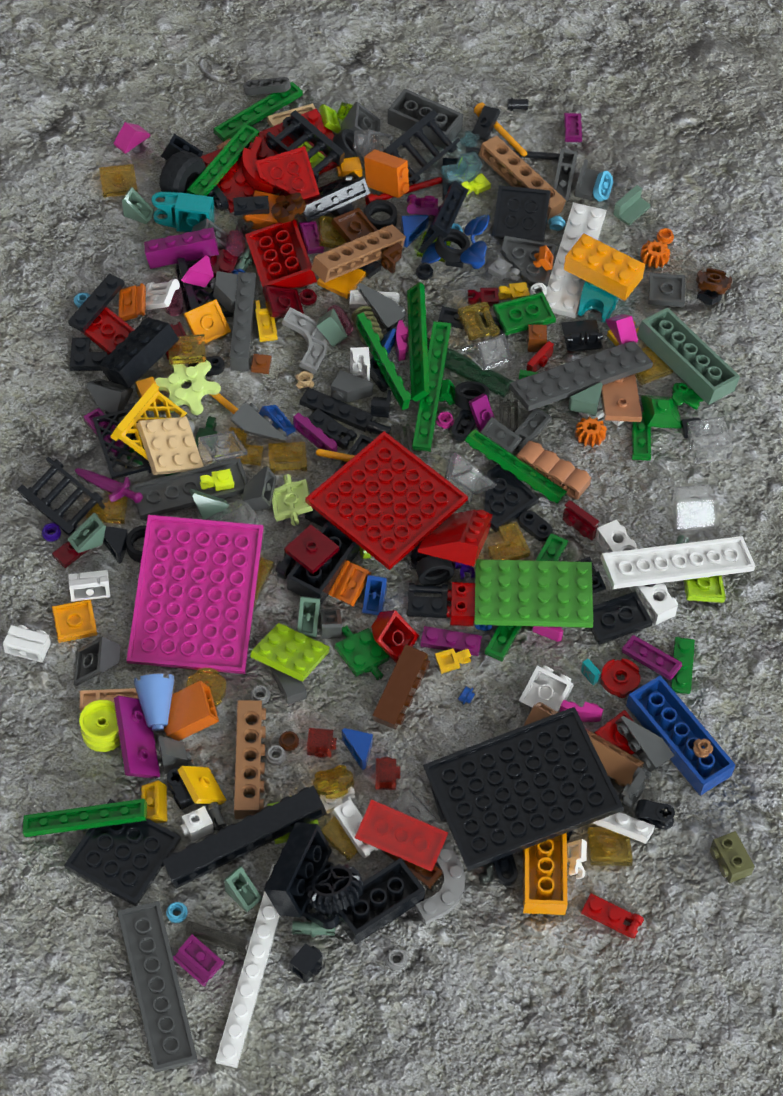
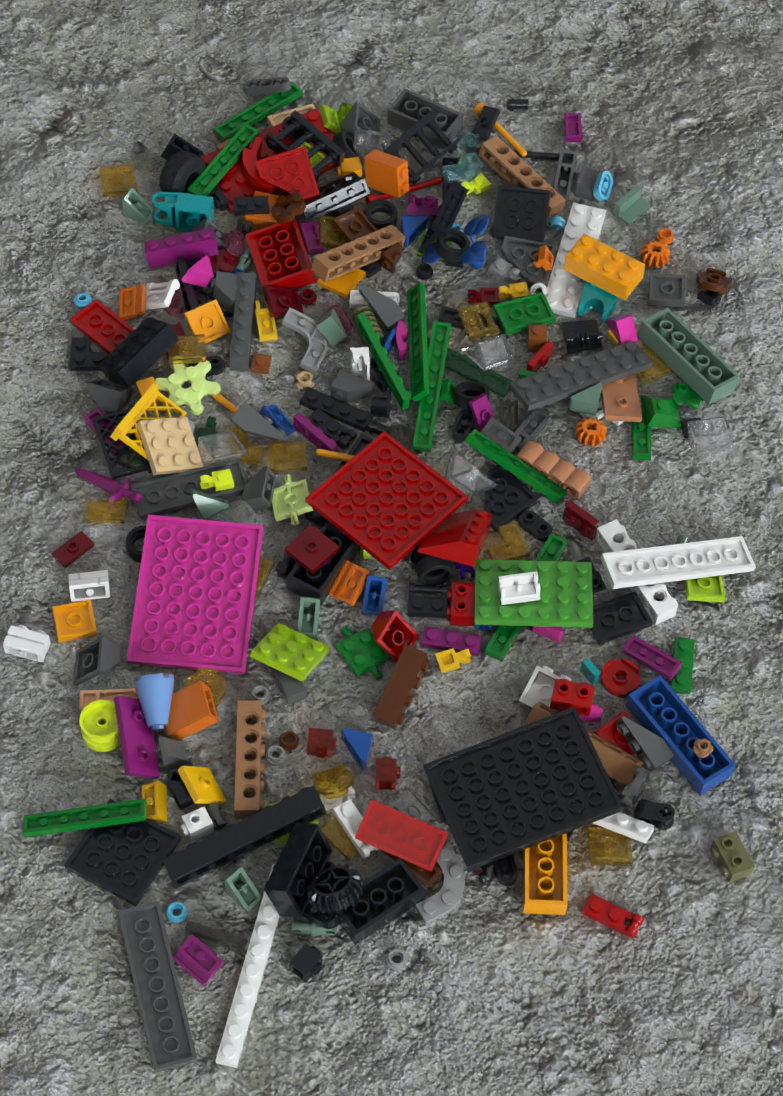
black fence [17,457,105,536] -> none
dark purple plate [42,523,61,542] -> none
sand green slope [67,513,106,553] -> none
black plate [68,273,125,333] -> none
black slope [103,526,128,564] -> none
dark pink slope [114,122,150,154] -> none
dark grey slope [320,609,342,639] -> none
dark pink plate [436,412,454,429] -> none
blue plate [458,686,475,705] -> none
plate [567,839,587,879] -> none
clear slope [670,484,715,531] -> none
none -> white hinge [498,571,540,605]
none -> red brick [549,679,595,716]

